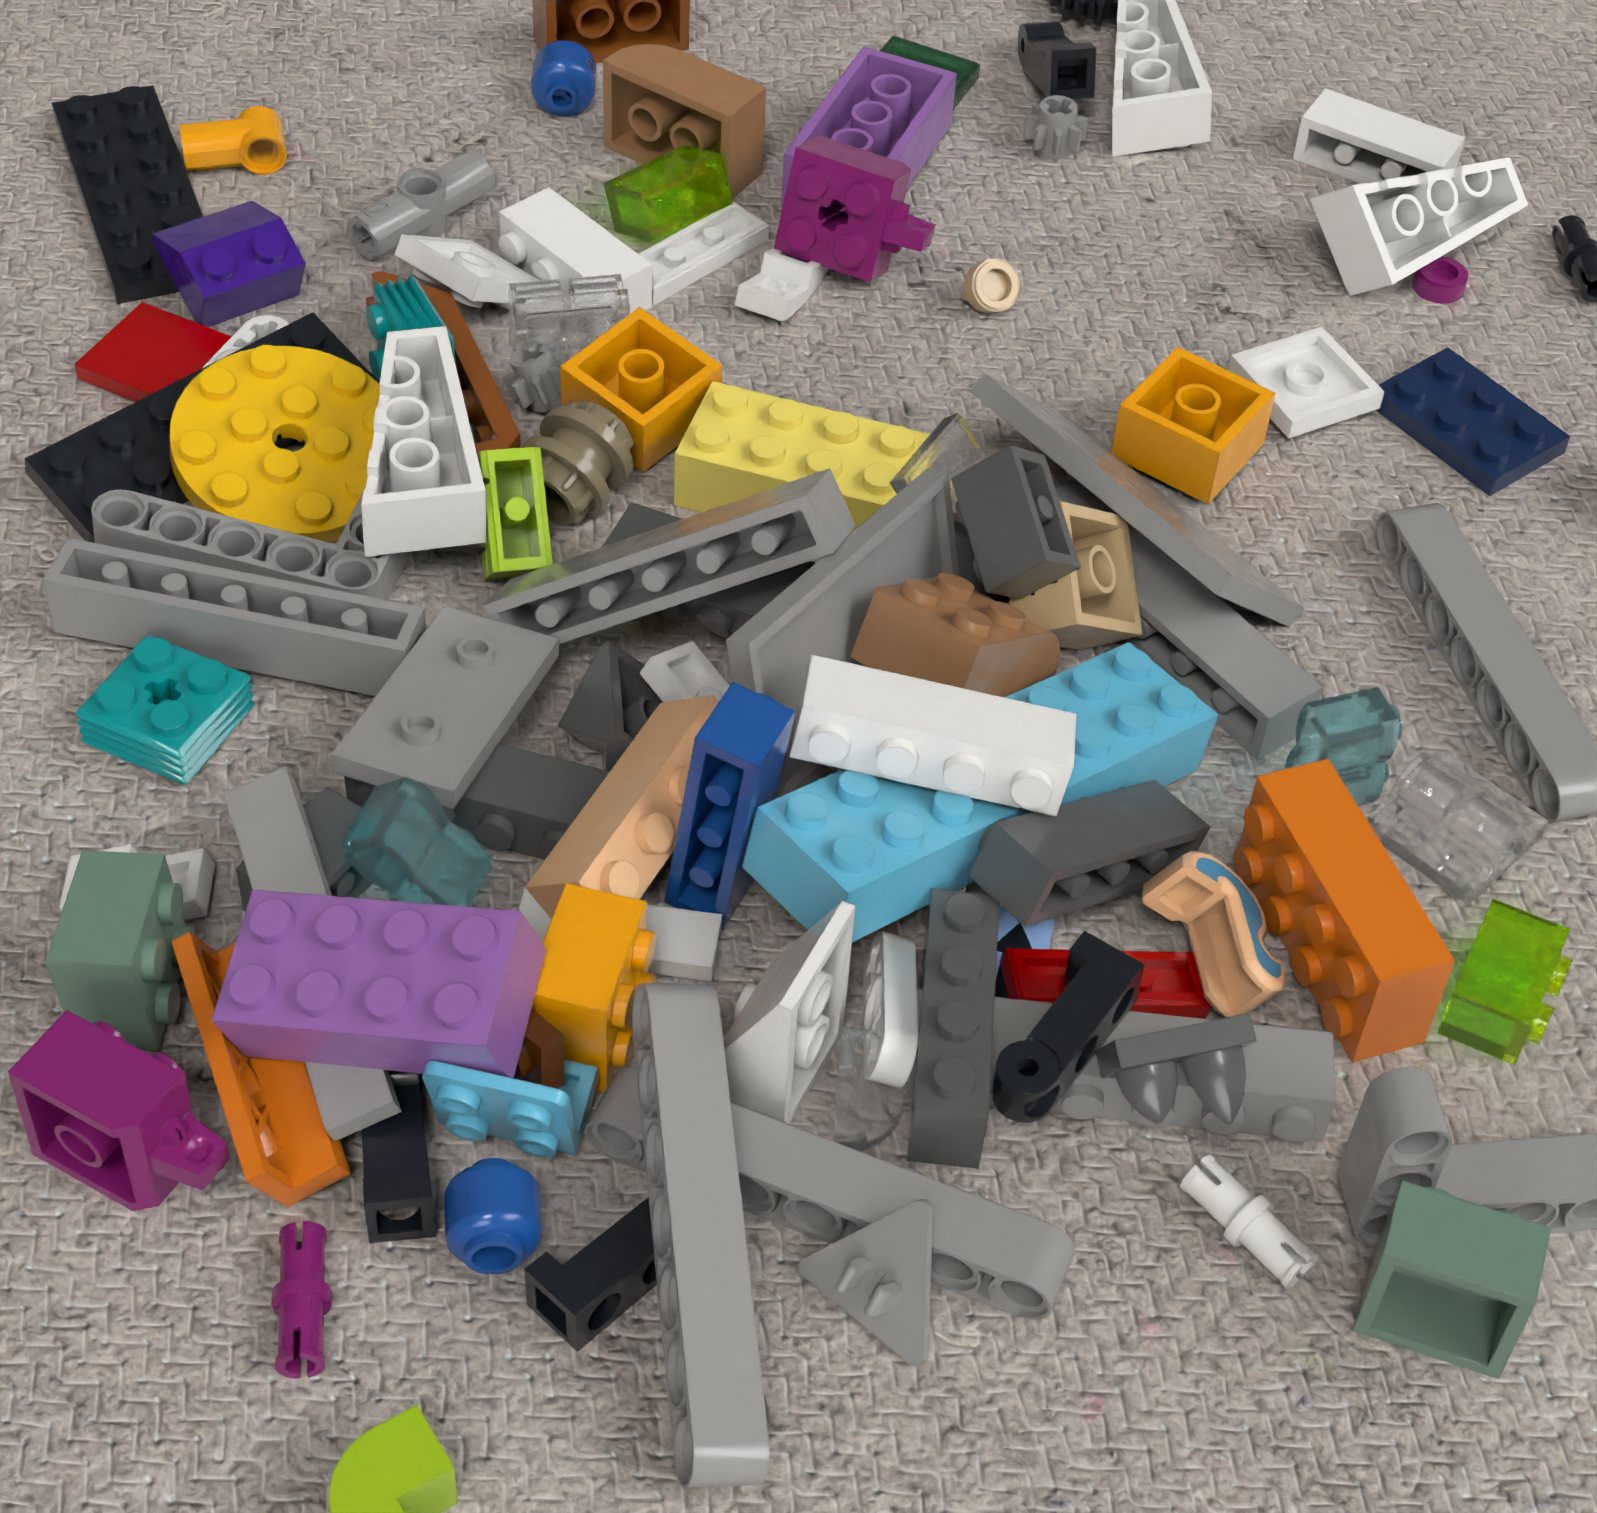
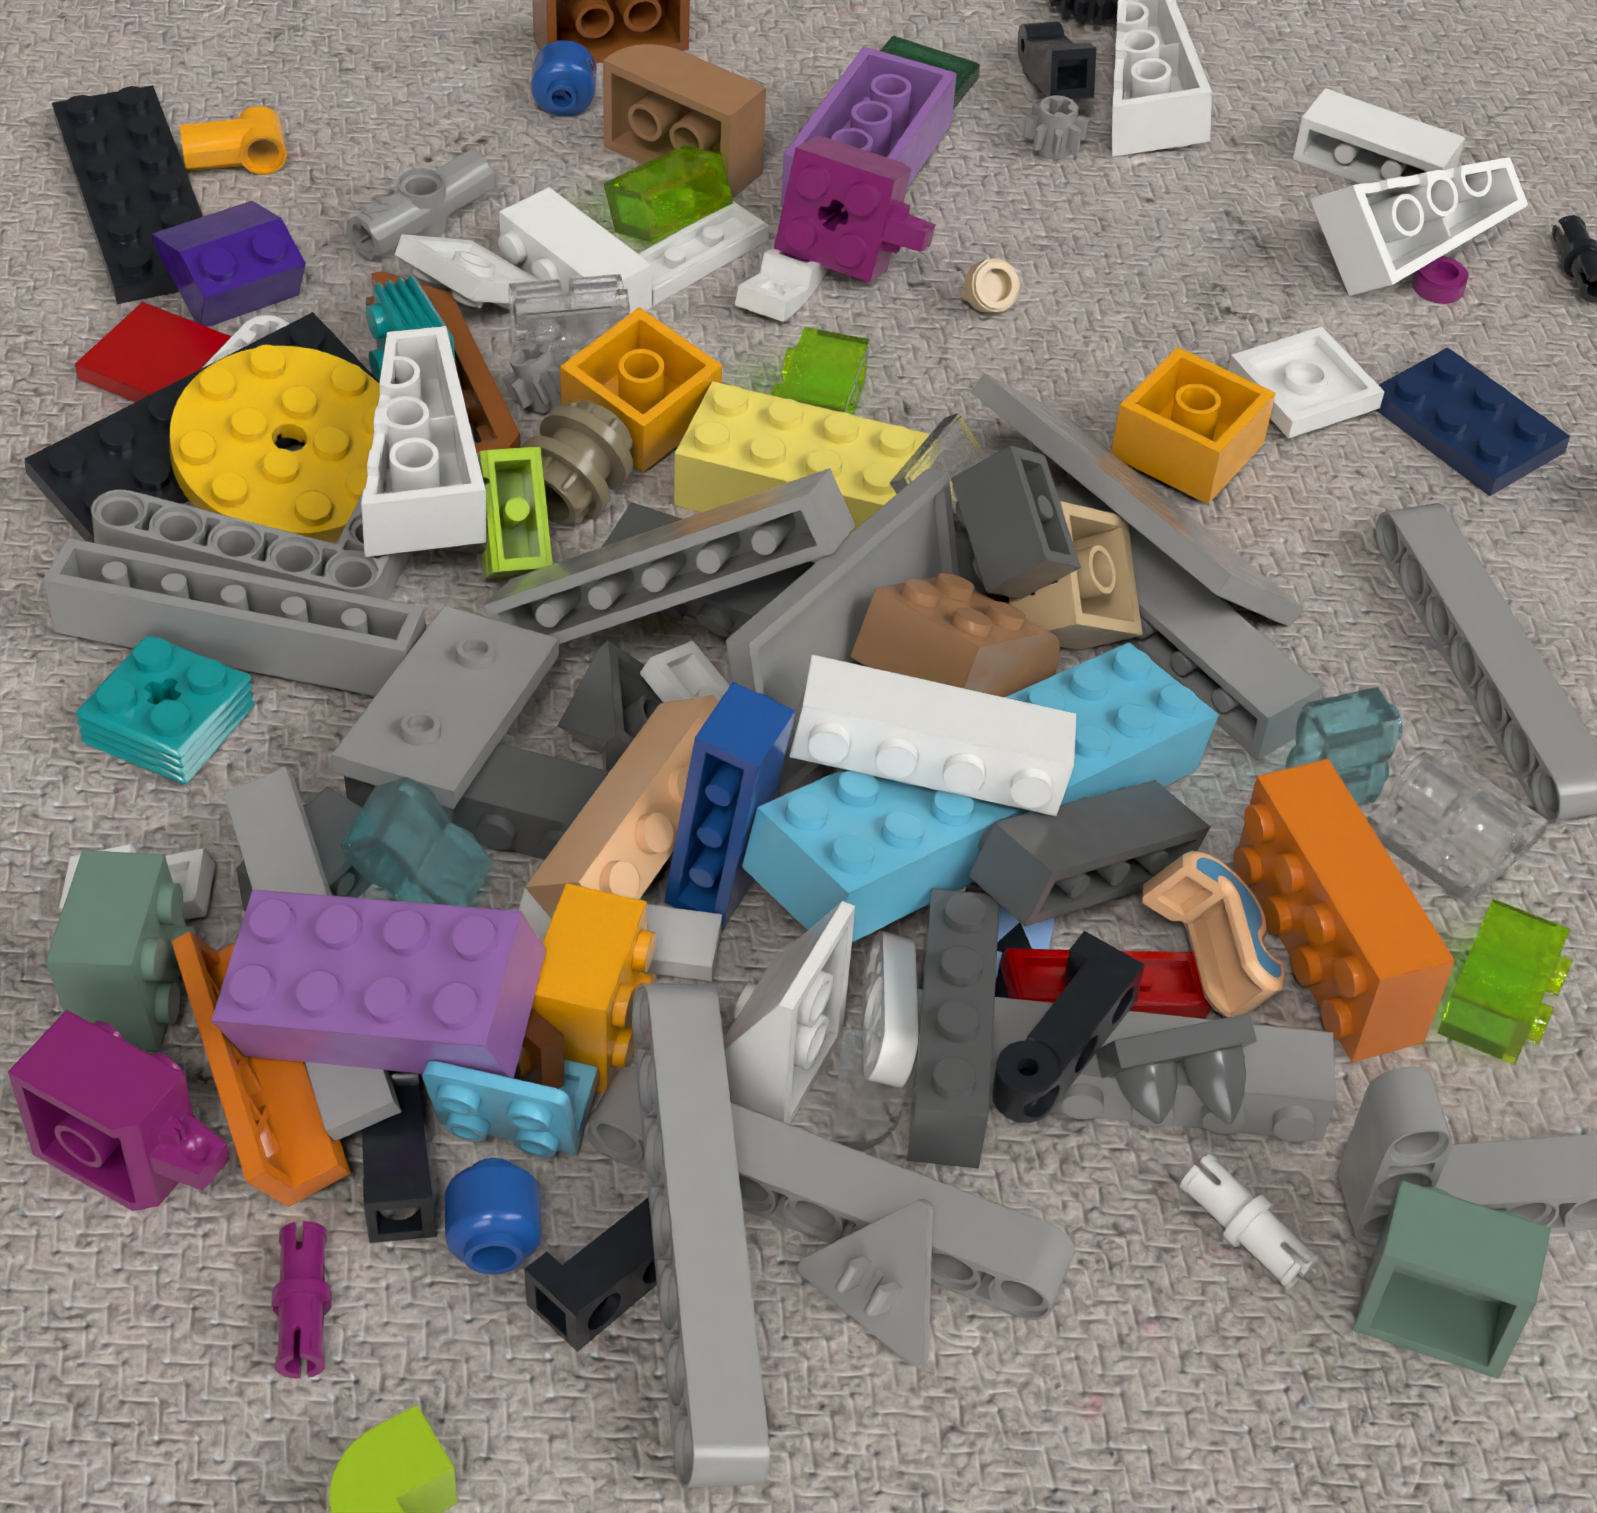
none -> clear neon green brick [770,326,869,415]

